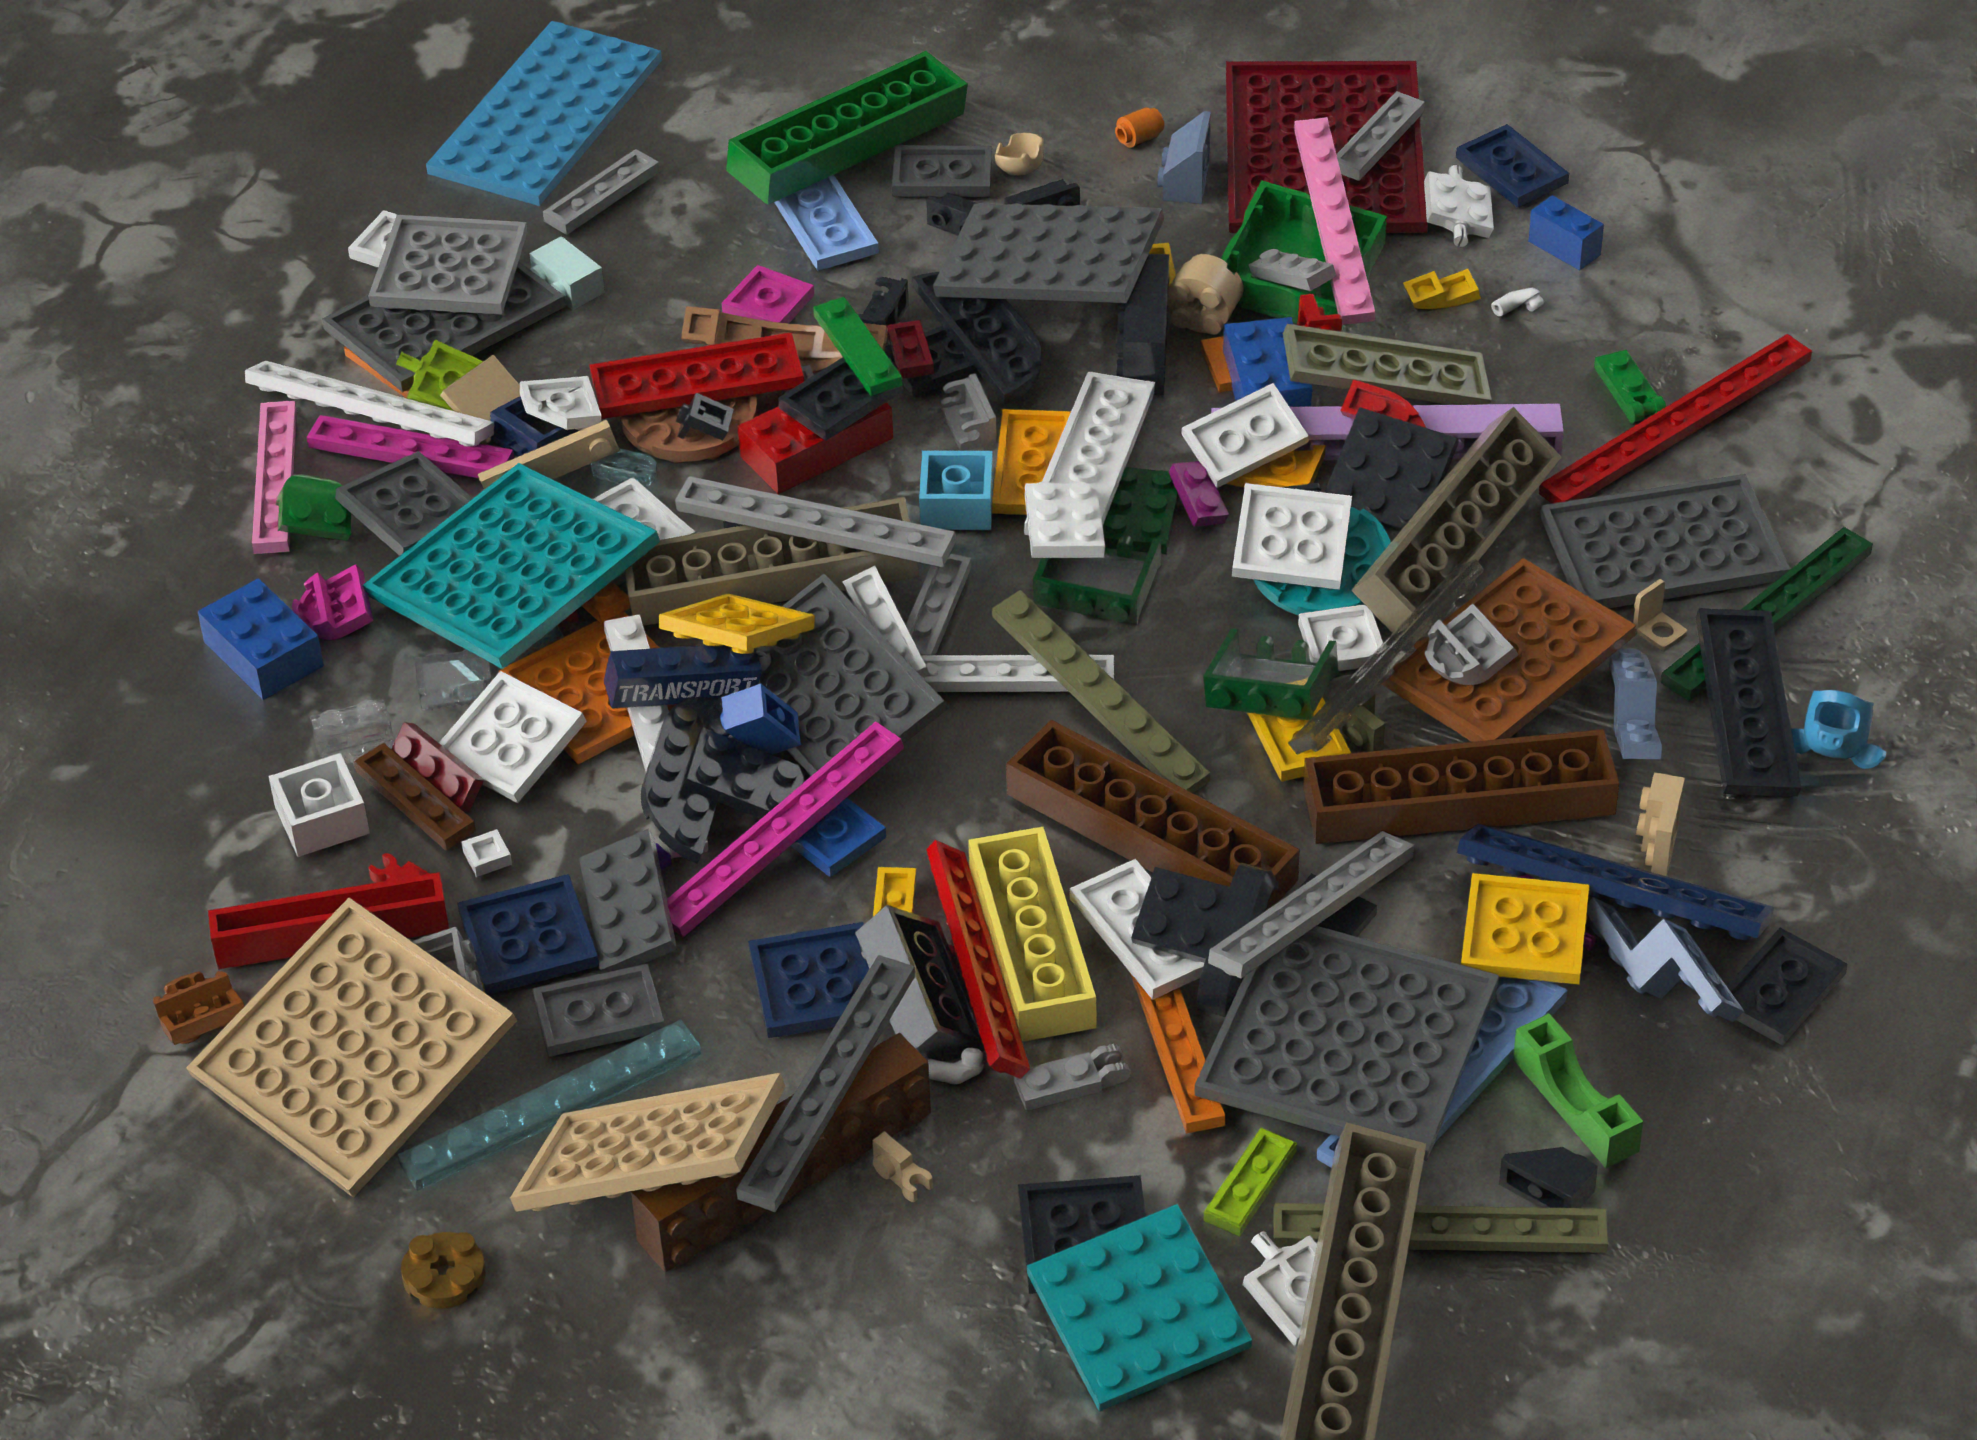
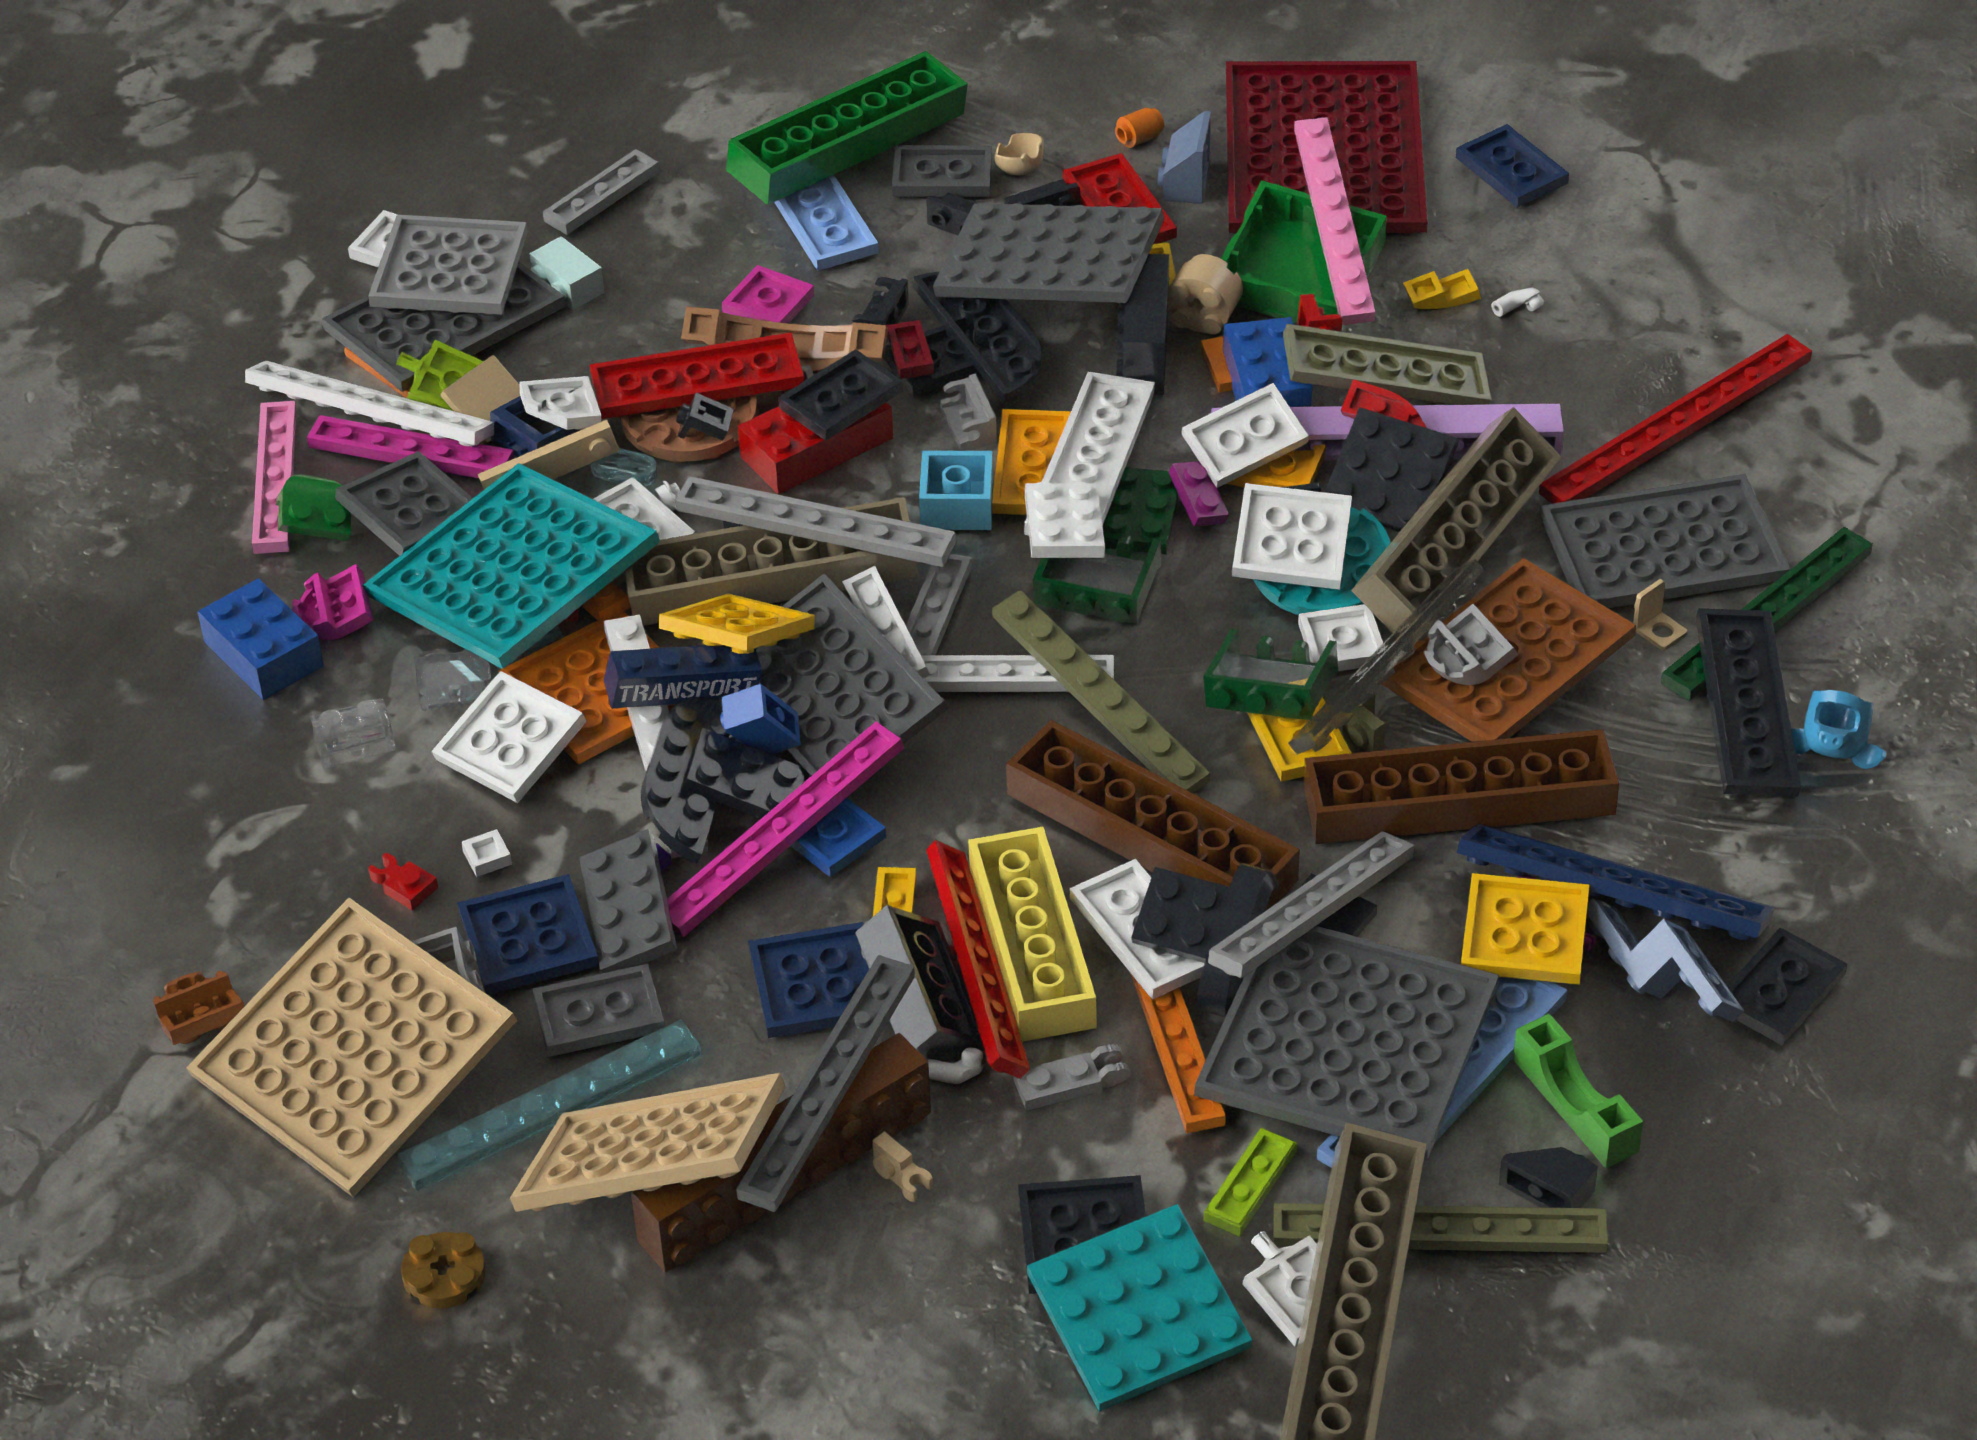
red brick [208,872,449,970] -> none
white brick [269,753,370,857] -> none
reddish brown plate [354,743,476,850] -> none
dark red plate [391,722,484,812] -> none
dark azure plate [426,21,662,206] -> none
green plate [813,297,902,396] -> none
light grey plate [1249,249,1336,291] -> none
light grey plate [1336,91,1425,181] -> none
white plate [1424,165,1494,247] -> none
blue brick [1528,195,1604,271] -> none
green plate [1594,350,1666,423] -> none
sand blue bracket [1609,648,1662,759] -> none
tan plate [1636,772,1685,876] -> none
none -> white plate [655,480,680,512]
none -> red plate [1063,153,1177,244]

